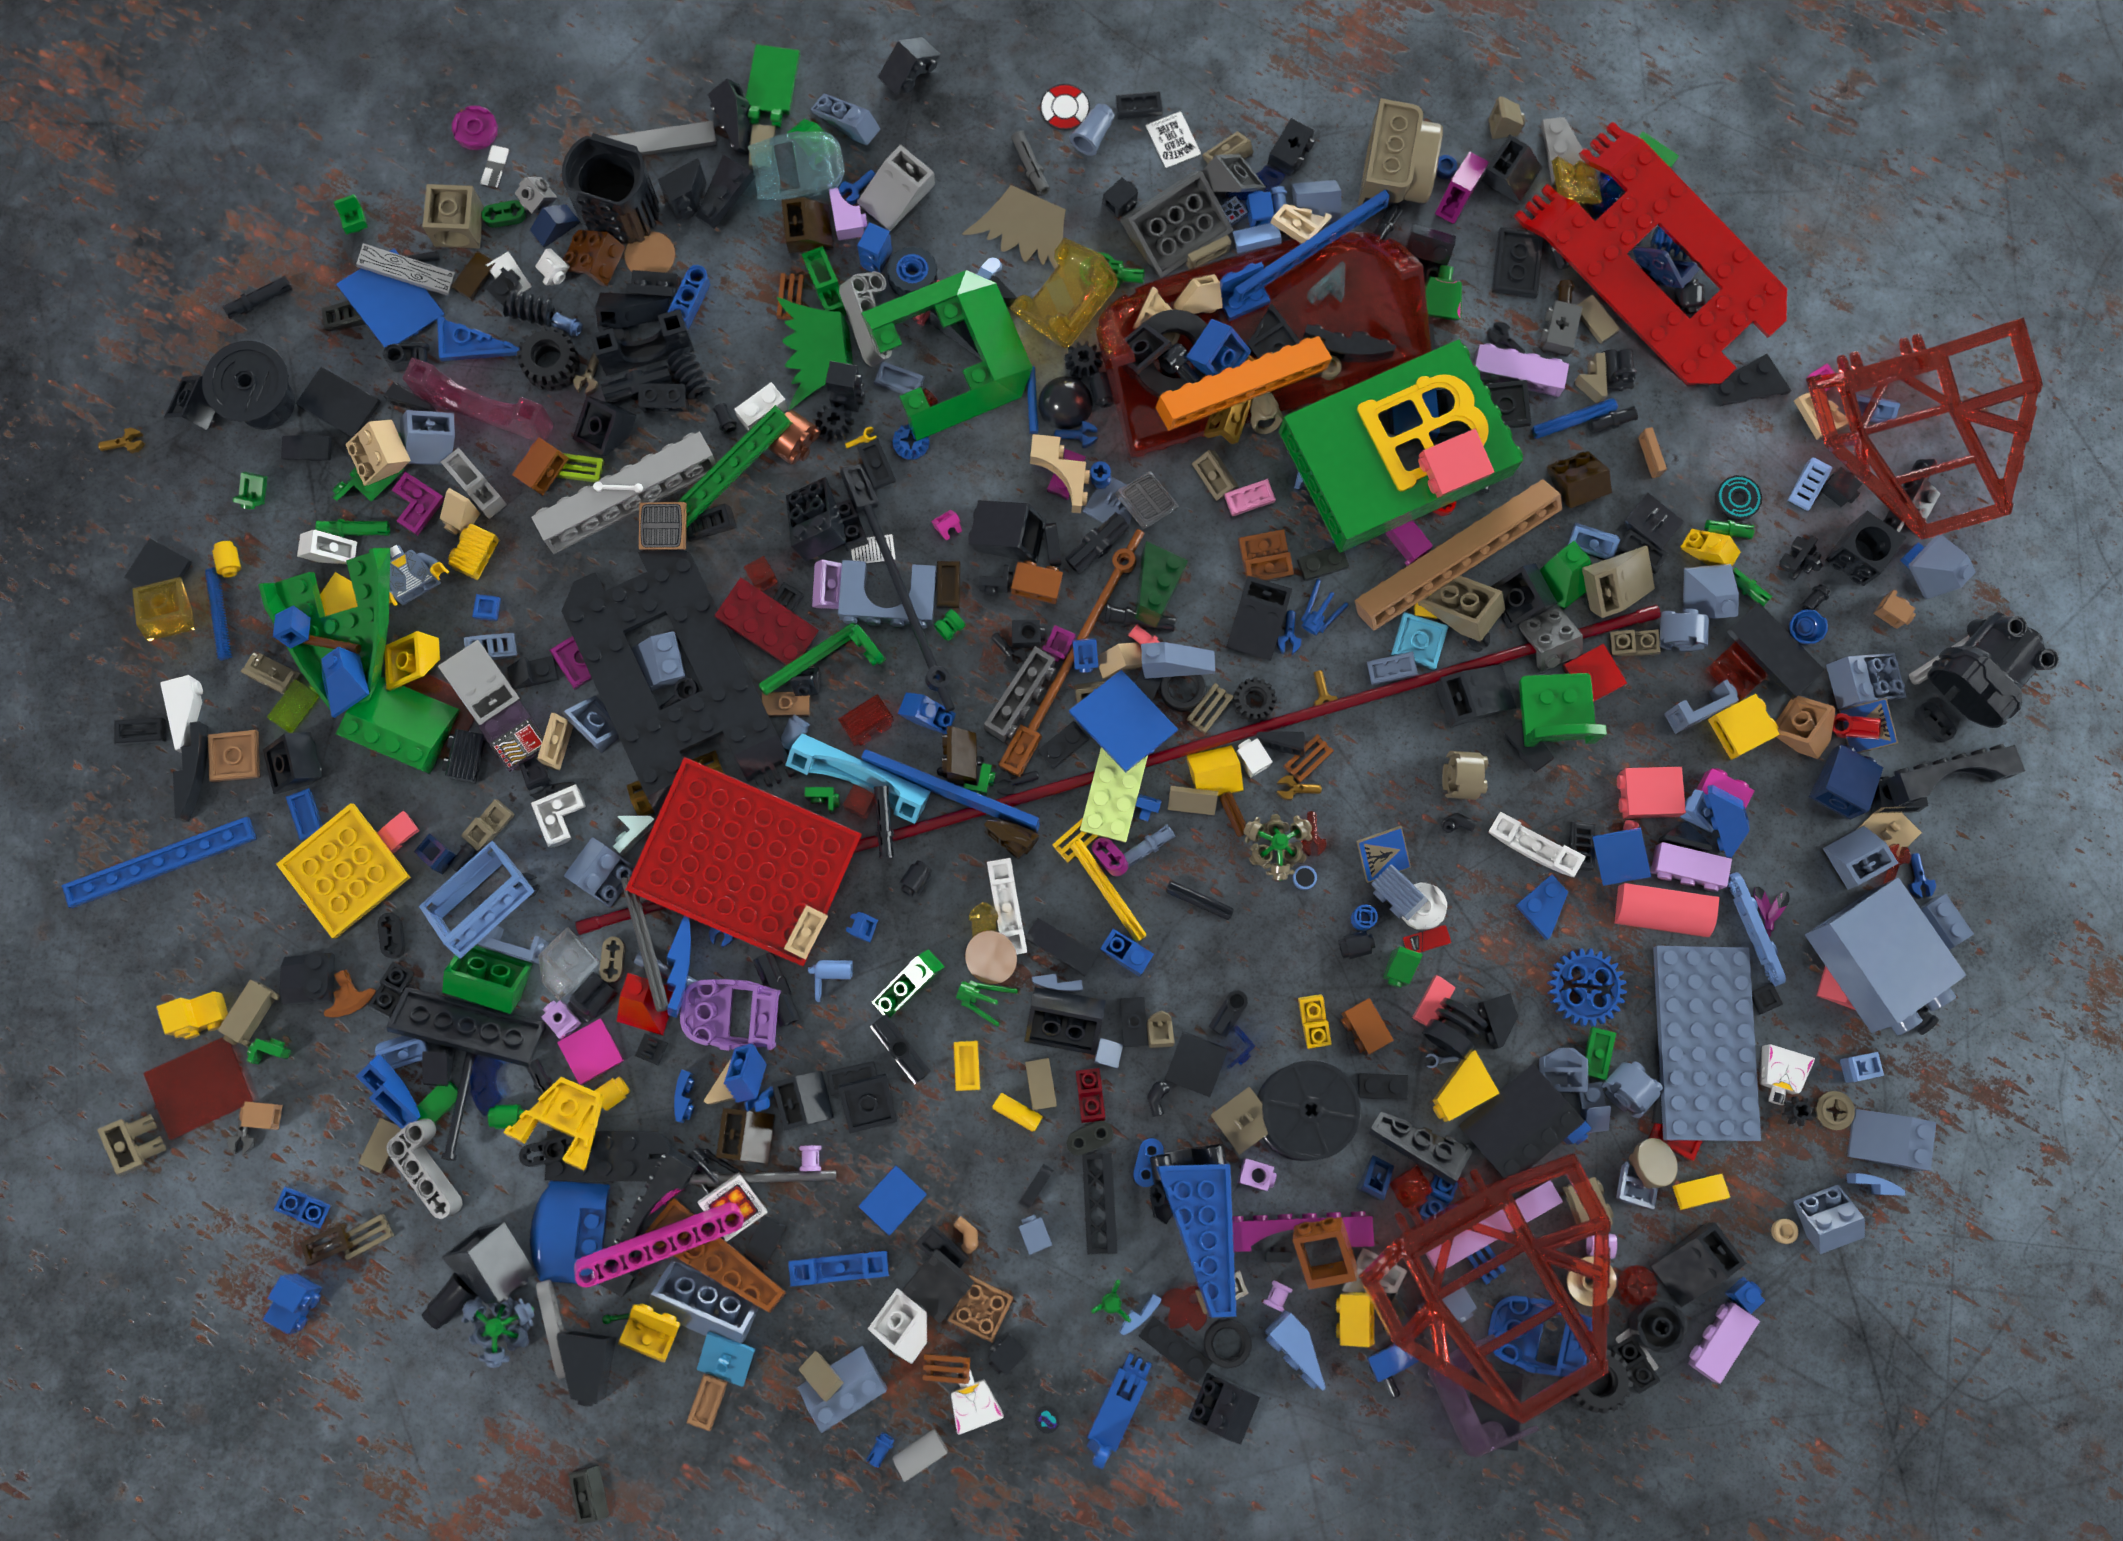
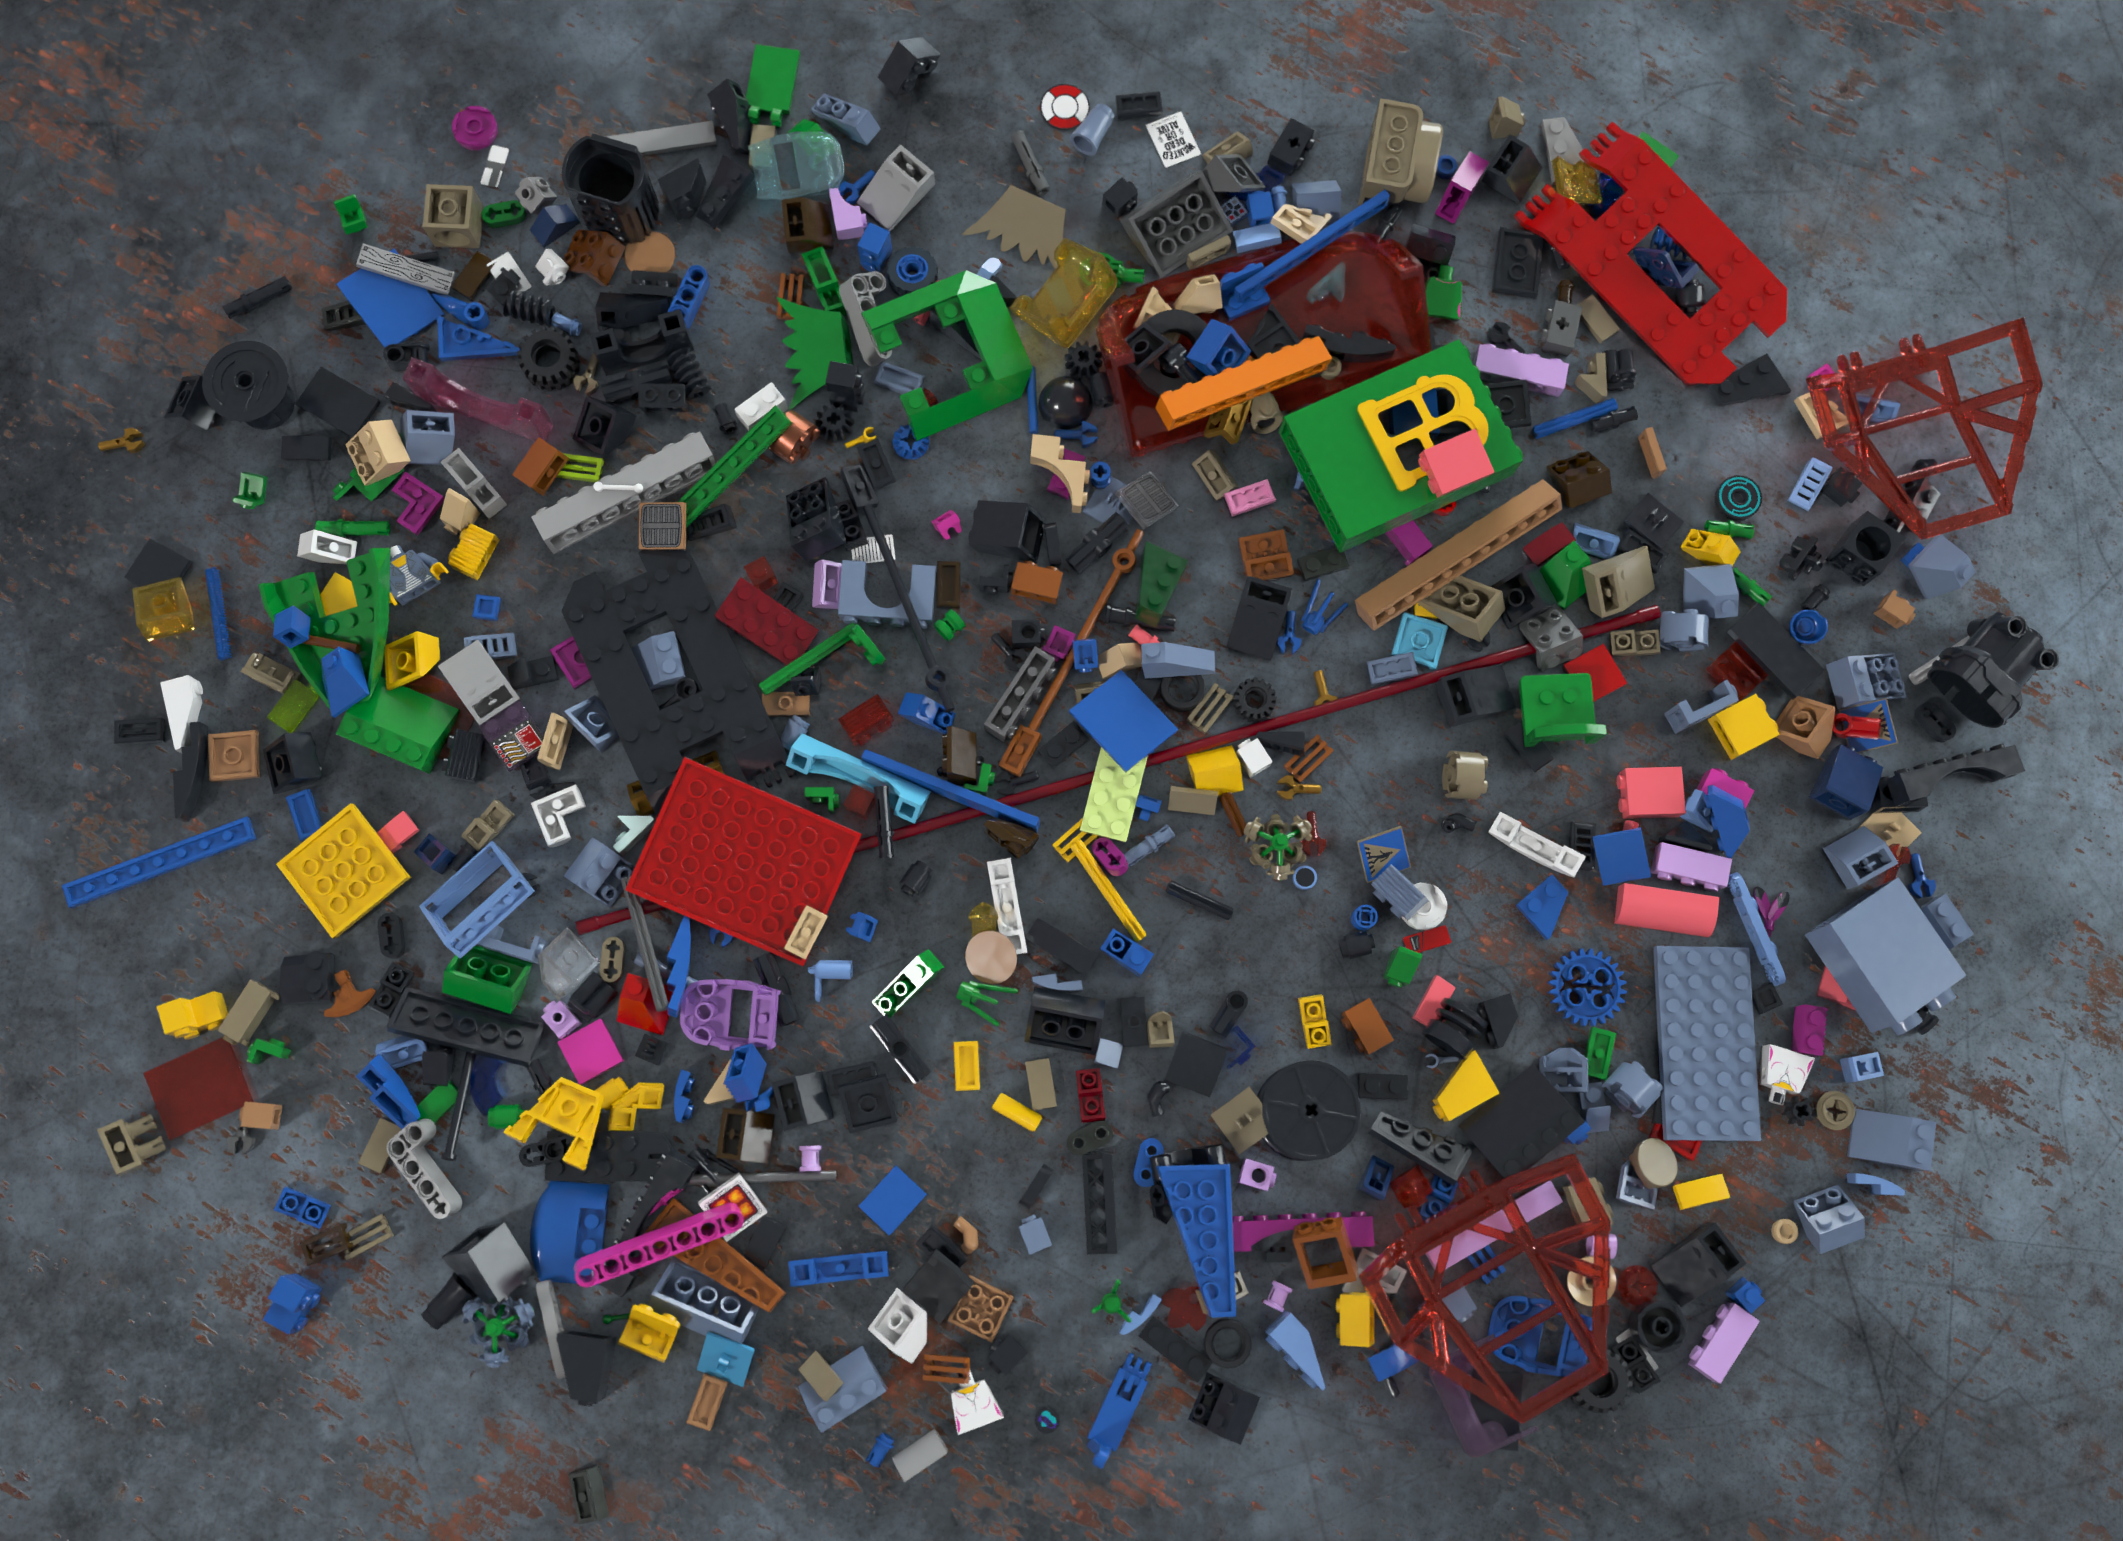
yellow brick [212,541,241,577] -> none
none -> blue piece [431,292,490,330]
none -> yellow tile [608,1082,665,1131]
none -> dark red slope [1523,522,1577,567]
none -> magenta brick [1791,1004,1828,1057]

